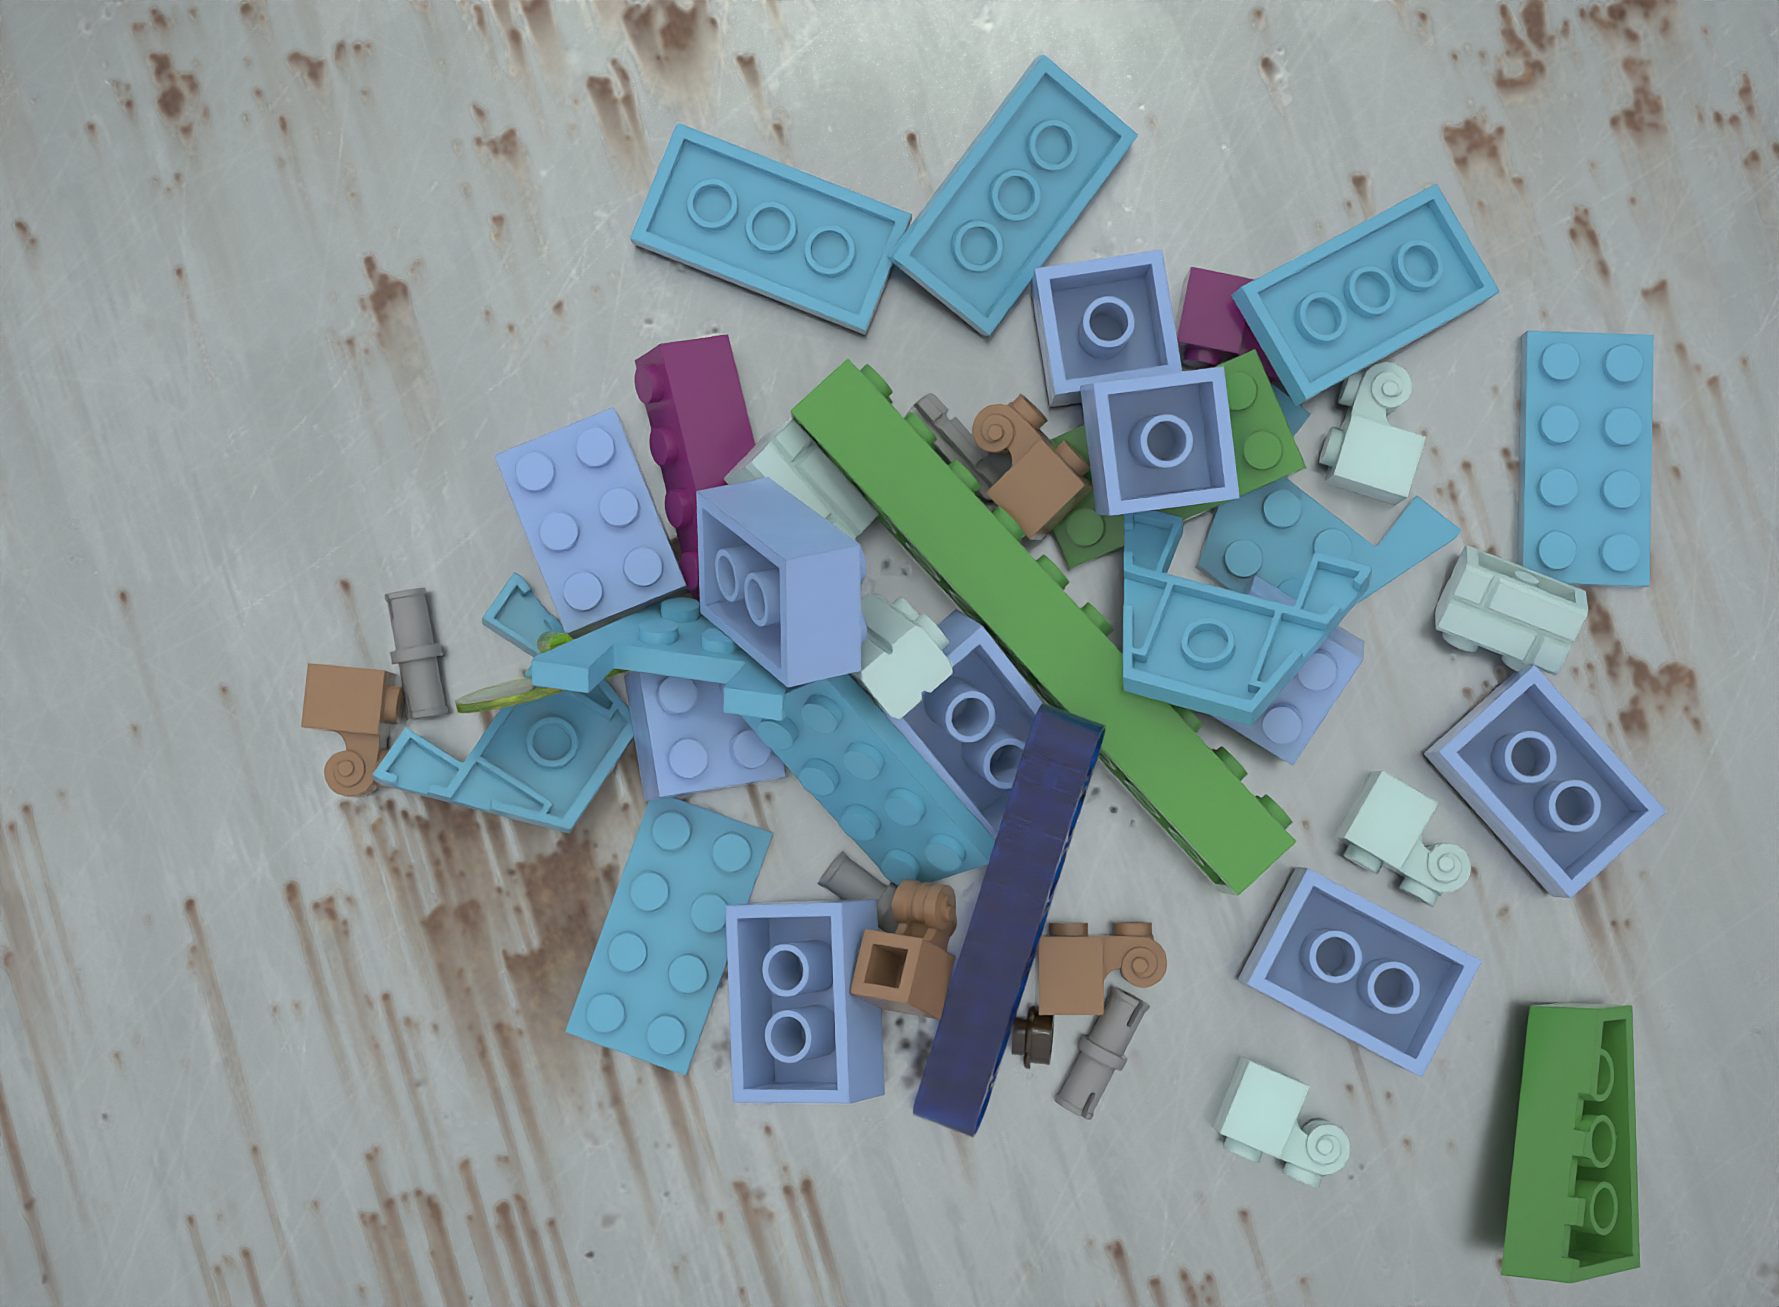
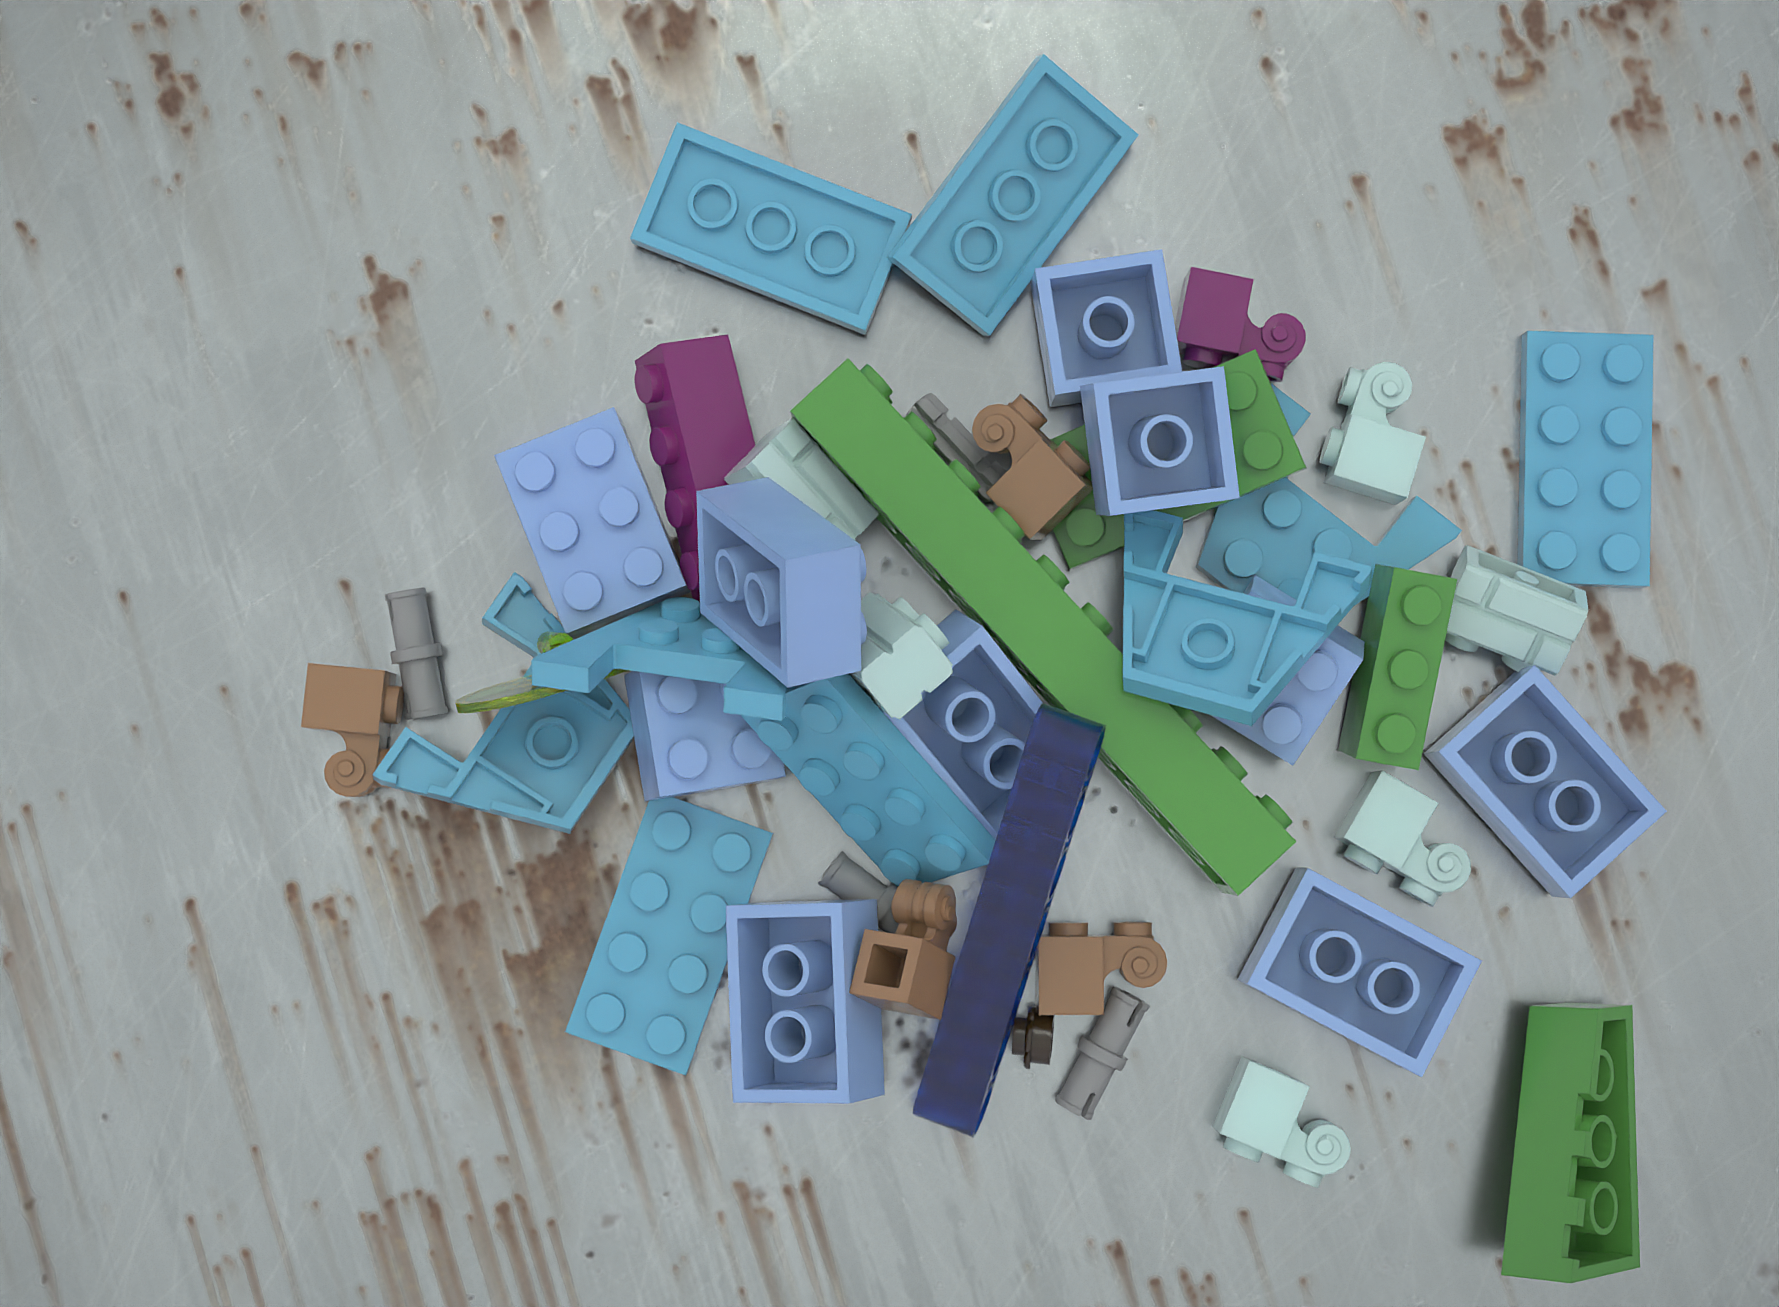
medium azure plate [1231,183,1500,406] -> none
none -> bright green brick [1338,564,1457,770]

